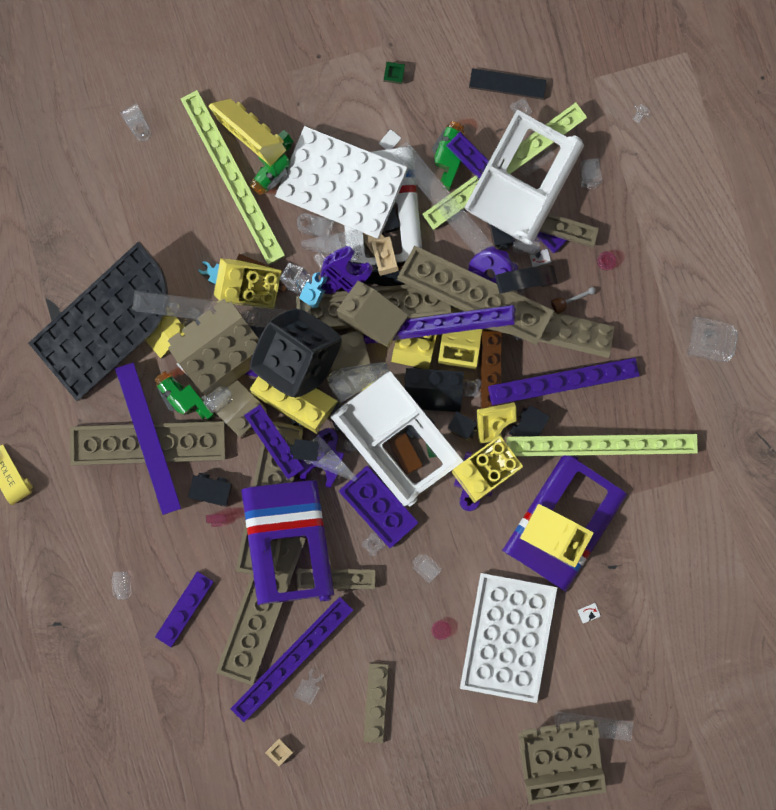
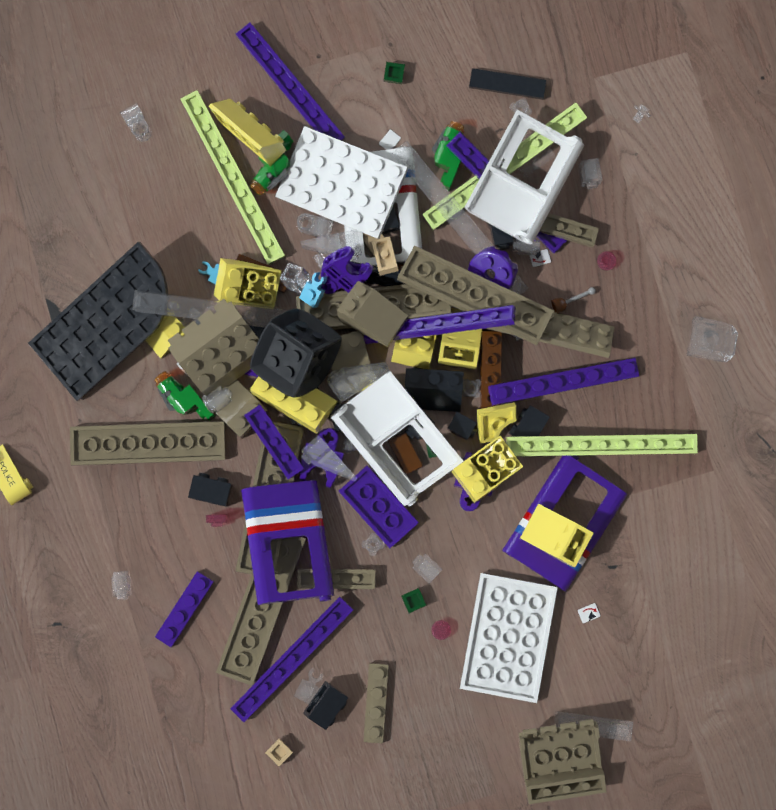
dark purple tile [115,362,182,515] -> none
black brick [290,439,319,461] -> none
black slope [495,265,558,294] -> none
none -> dark purple plate [236,22,345,141]
none -> black brick [303,681,348,730]
none -> dark green plate [401,588,426,613]

